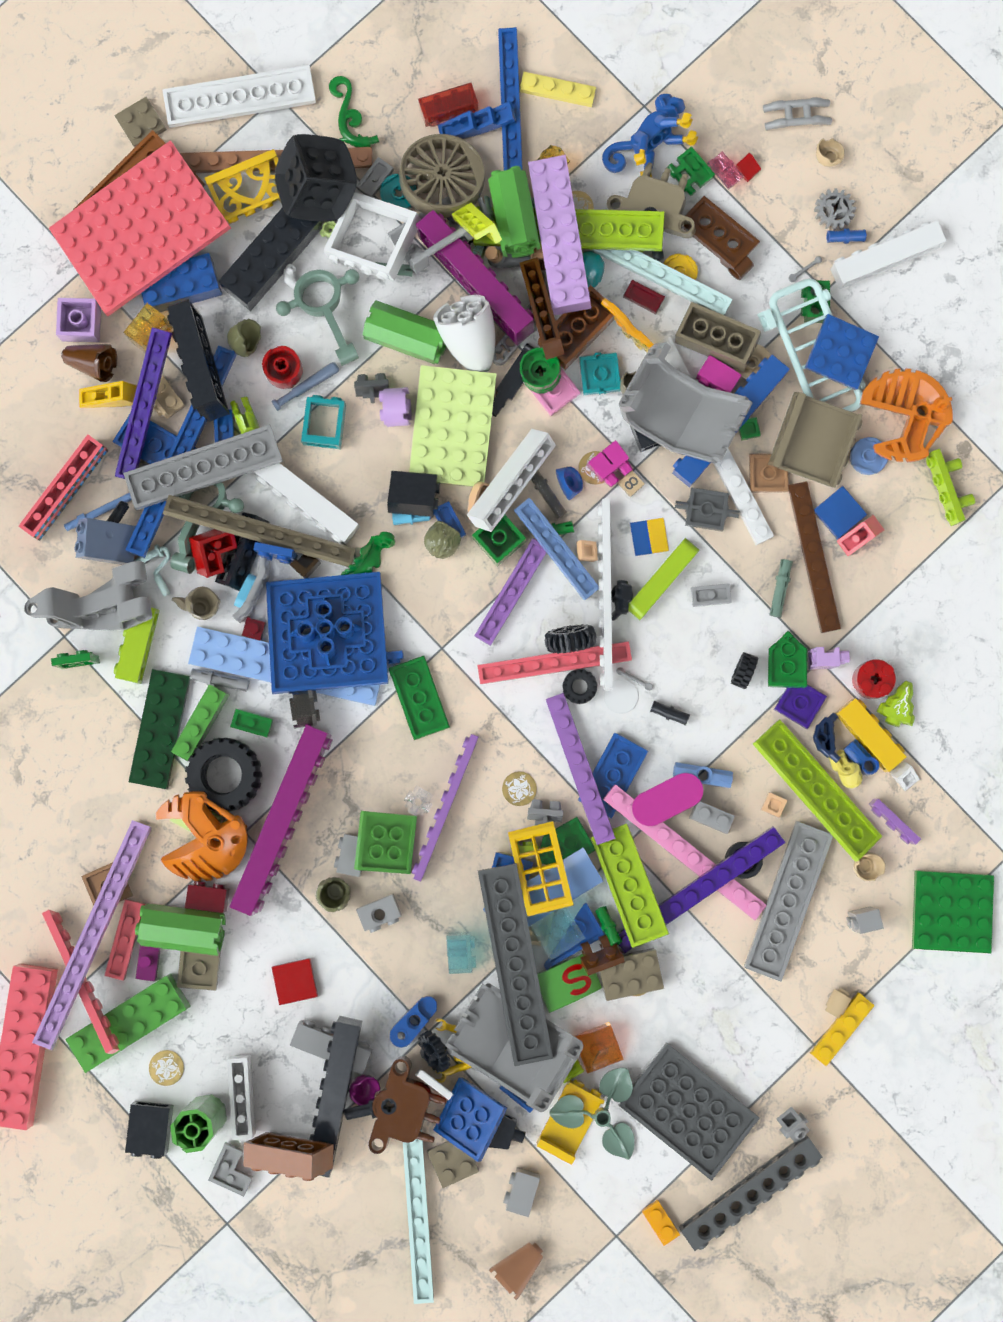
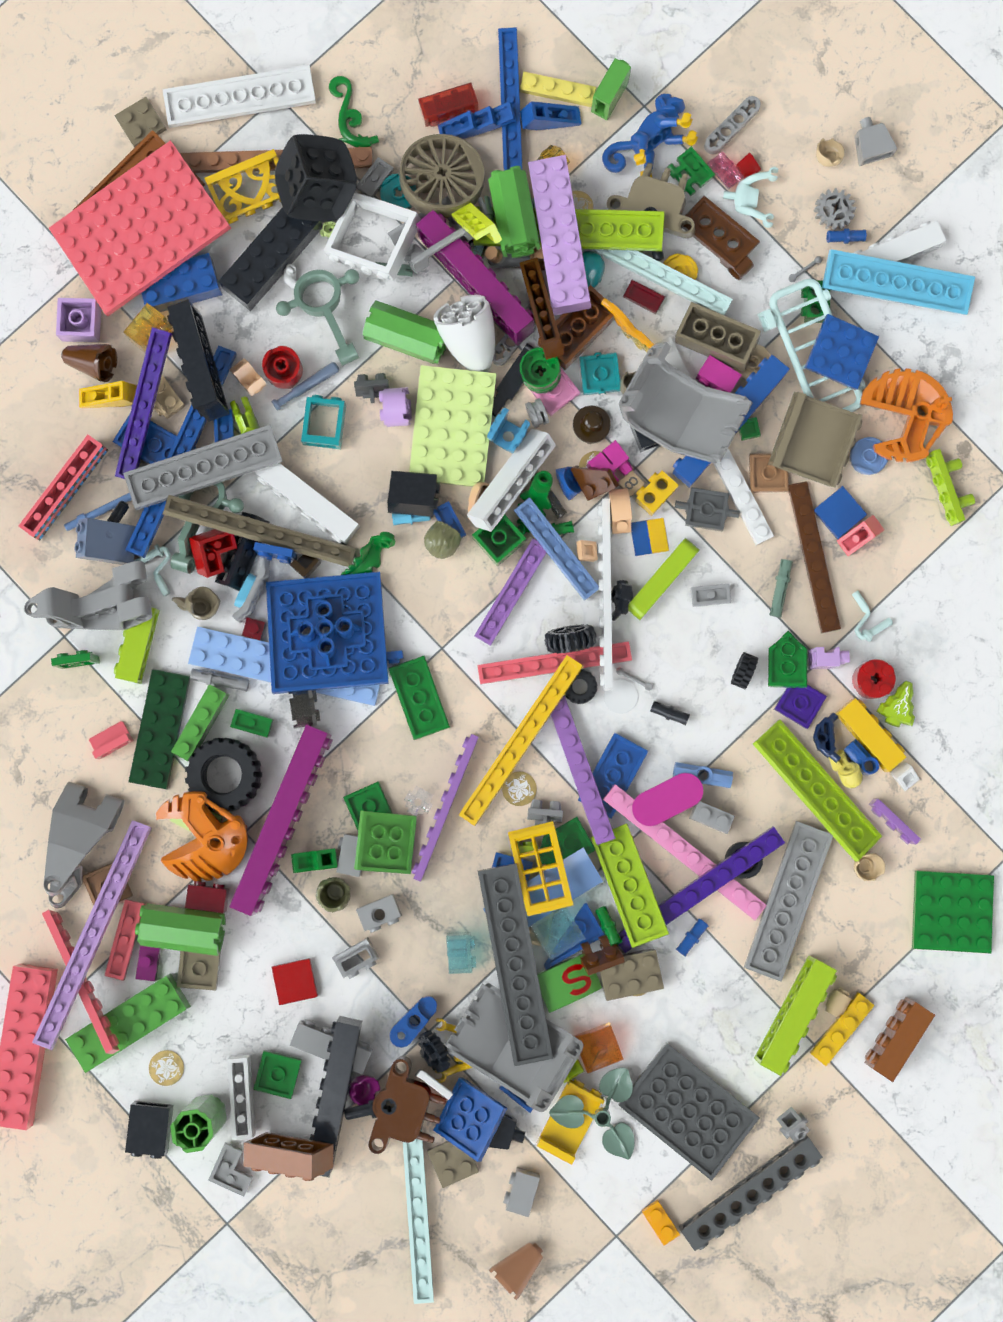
olive hair [227,318,261,357] -> none
light nougat plate [761,792,787,818] -> none
light grey piece [763,97,832,131] -> none
light grey brick [846,907,884,934] -> none
none -> light grey piece [43,782,124,908]
none -> coral panel [89,721,134,759]
none -> light nougat brick [229,358,266,397]
none -> green plate [253,1050,302,1099]
none -> green brick [291,848,337,873]
none -> light grey window [332,937,379,979]
none -> green tile [343,781,393,830]
none -> yellow plate [459,655,584,826]
none -> dark azure piece [487,408,530,454]
none -> green plant [517,471,553,535]
none -> blue slope [520,101,582,130]
none -> light grey wheel [525,398,549,428]
none -> reddish brown wing [570,465,619,501]
none -> dark brown plate [572,405,611,444]
none -> bright green brick [591,58,631,120]
none -> light nougat brick [609,488,632,534]
none -> yellow brick [635,470,679,516]
none -> blue pin [676,919,709,957]
none -> light grey beam [704,96,761,155]
none -> light aqua piece [723,167,778,228]
none -> lime brick [754,955,837,1076]
none -> medium azure plate [822,249,975,315]
none -> light aqua piece [852,591,893,642]
none -> light grey torso [855,117,897,166]
none -> dark orange brick [864,997,935,1082]

